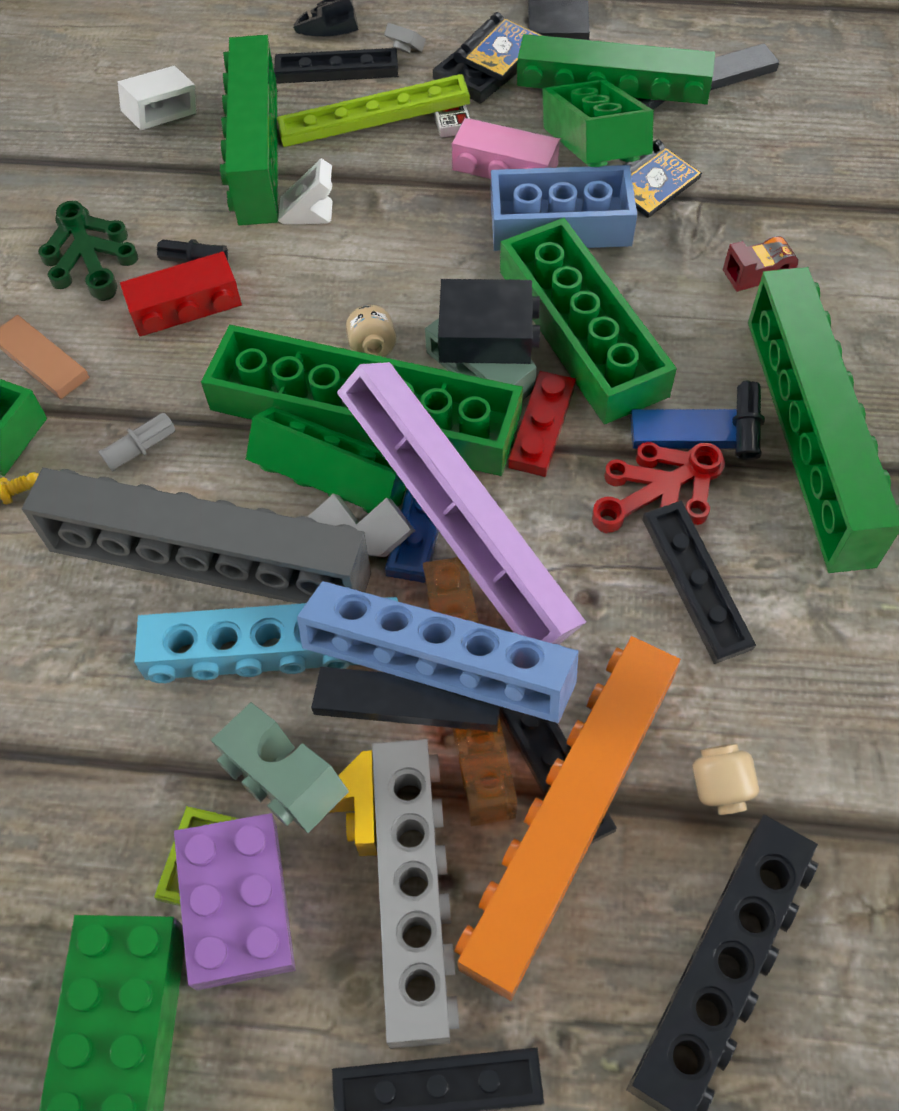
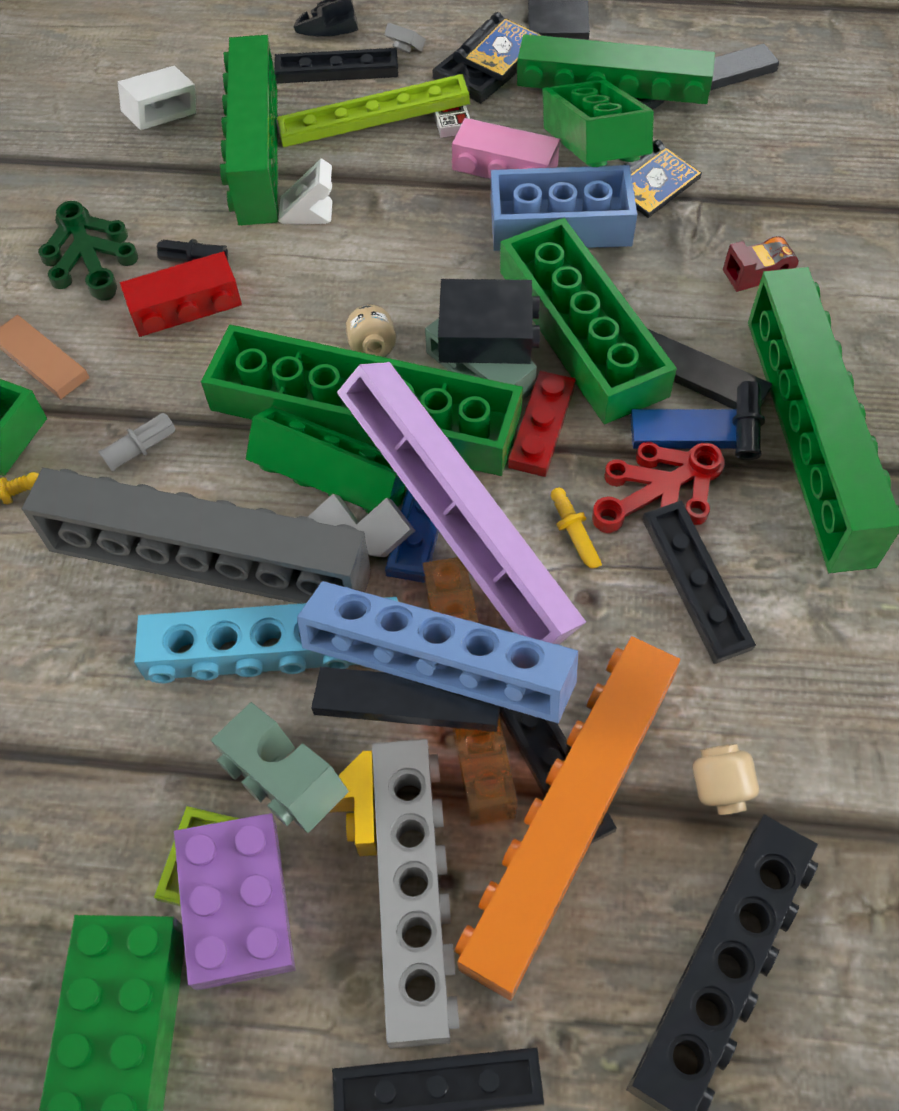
none -> yellow piece [550,487,602,568]
none -> black tile [647,328,772,409]

